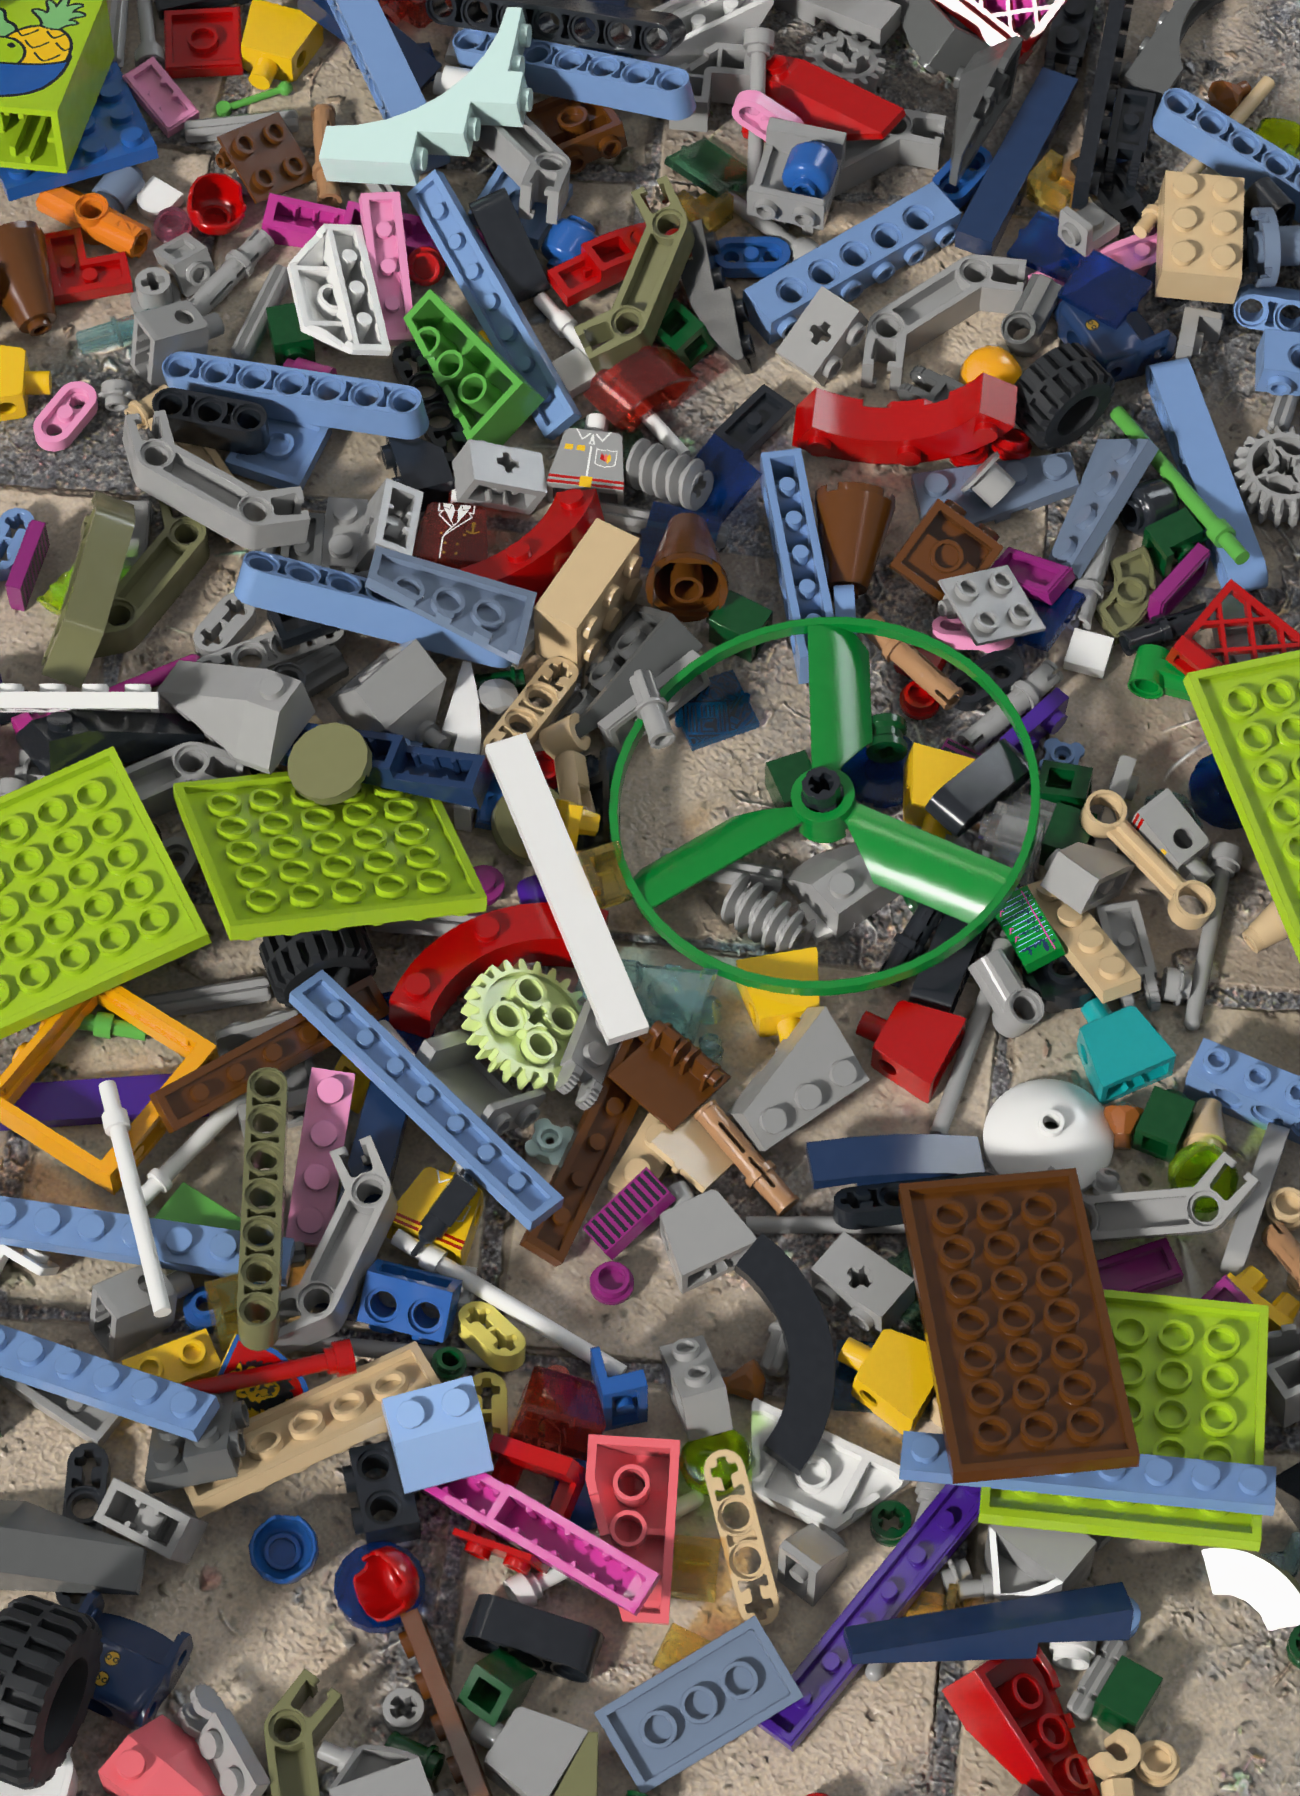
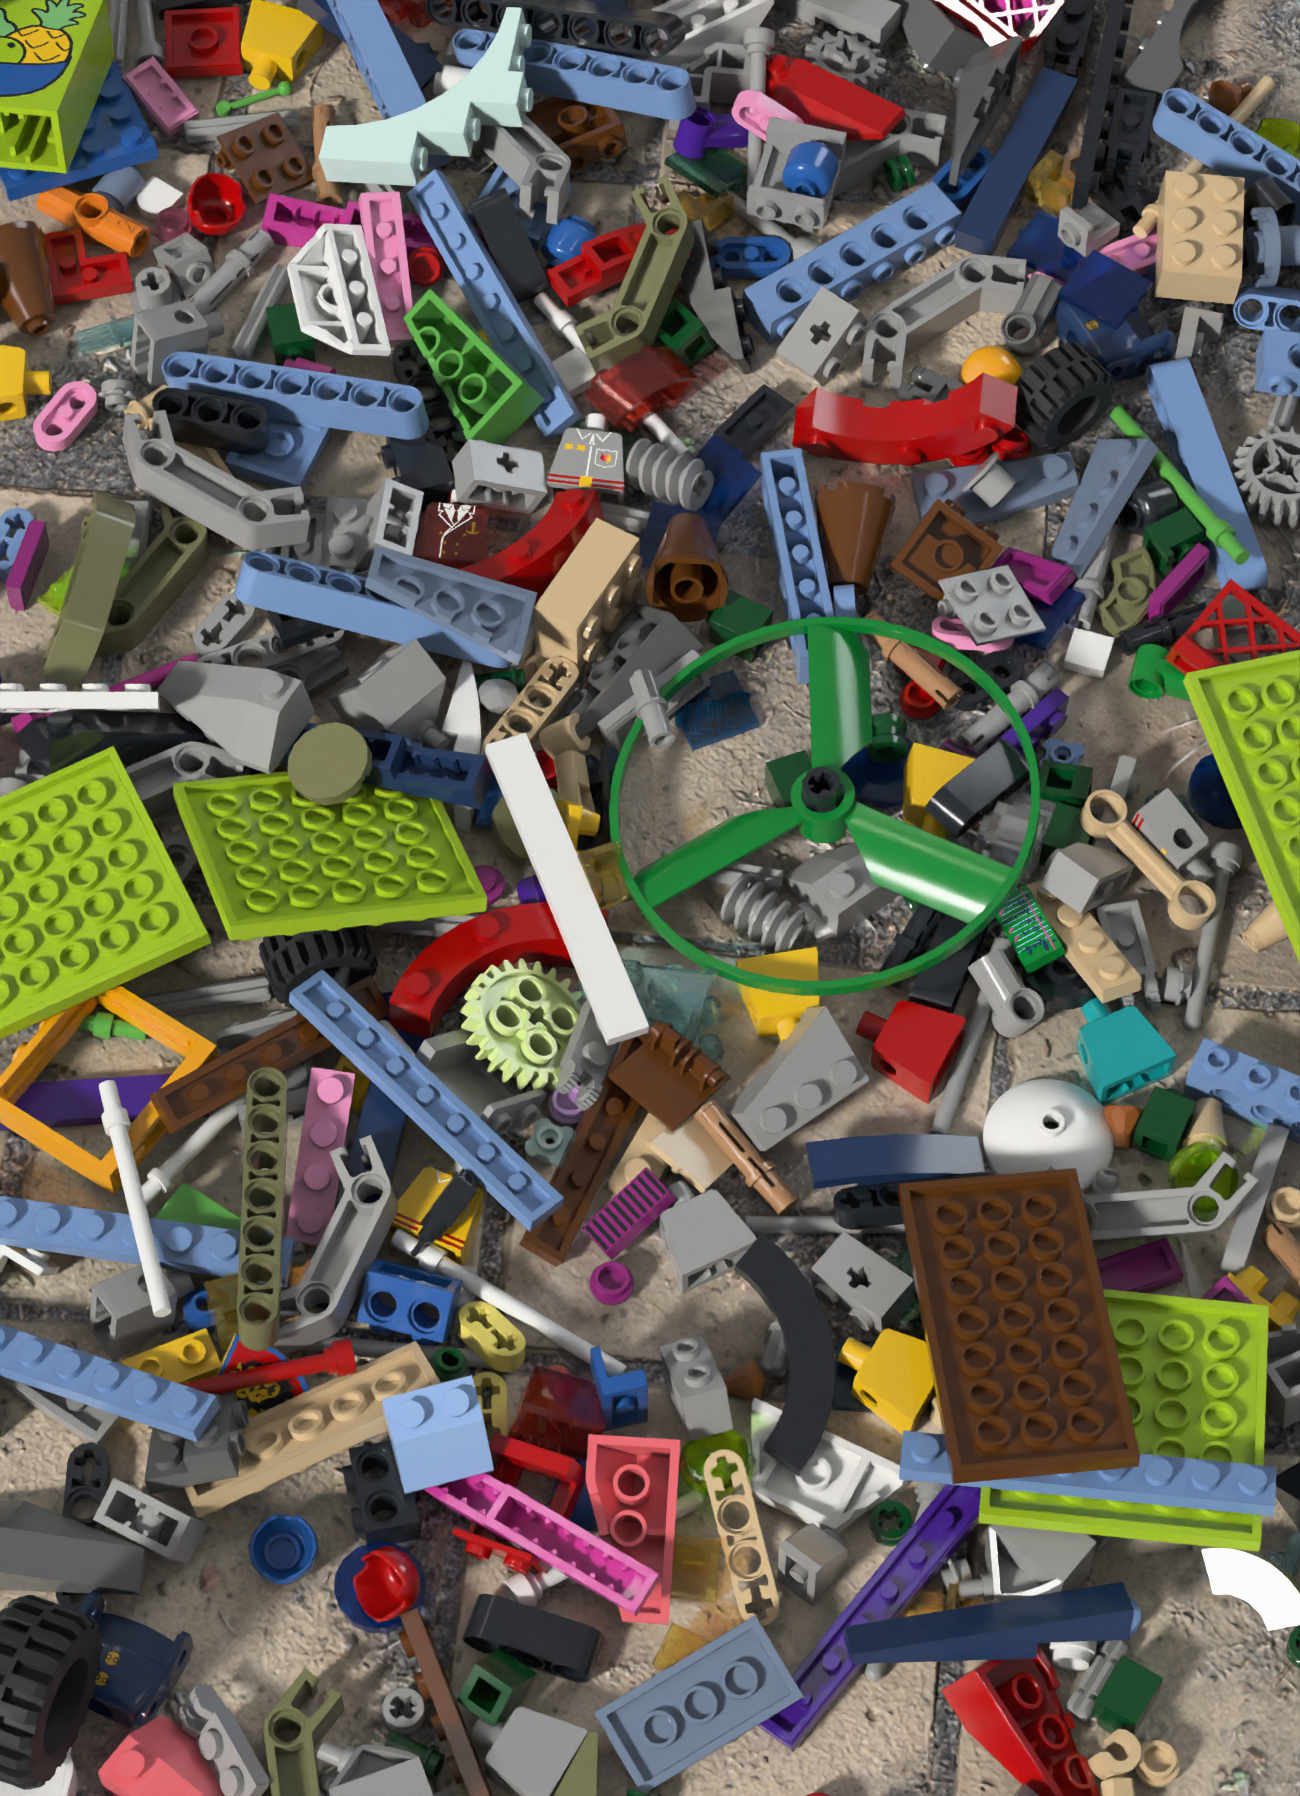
none -> lavender plate [548,1084,584,1126]
none -> dark purple piece [673,106,748,159]
none -> dark green bush [883,153,916,193]

